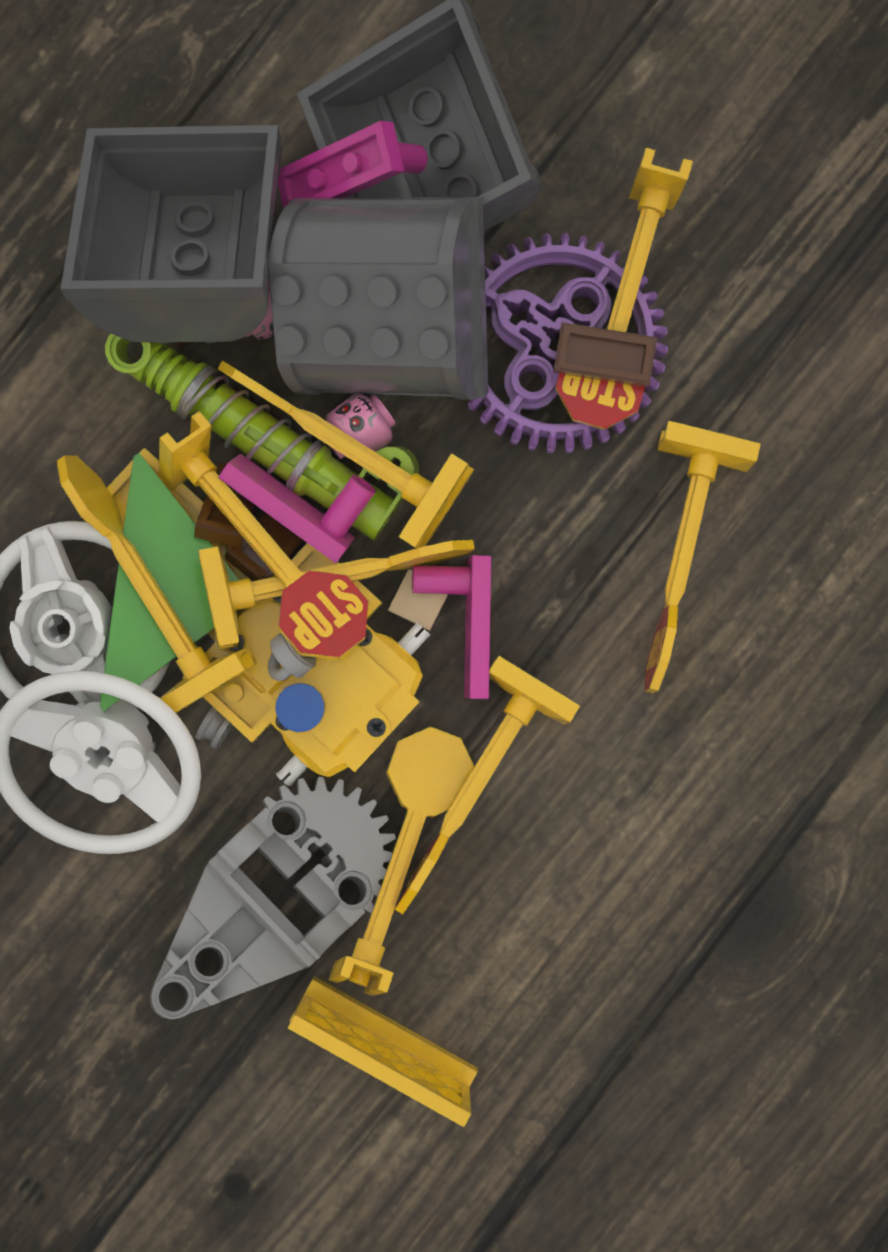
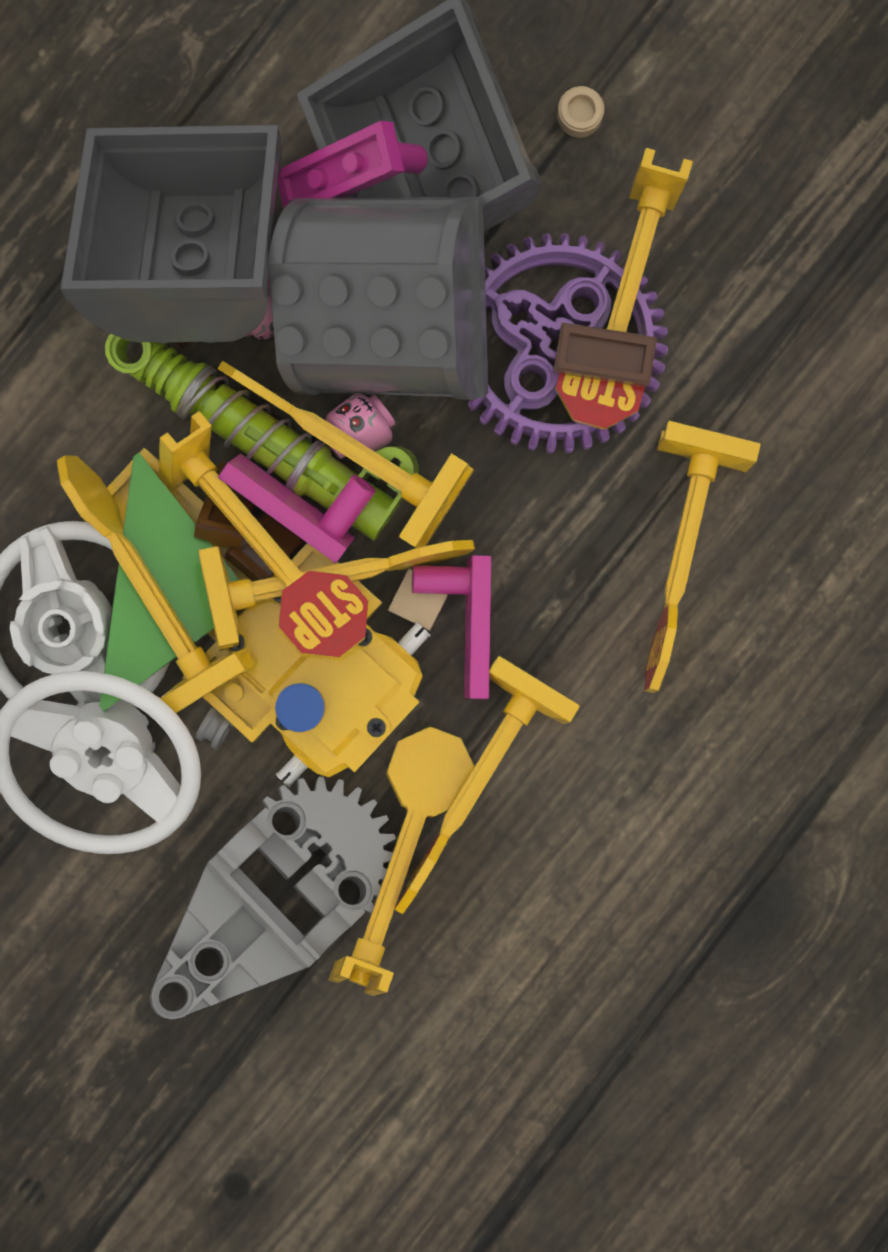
light grey tile [268,633,316,681] -> none
yellow fence [288,976,478,1127] -> none
none -> tan tile [557,86,604,138]

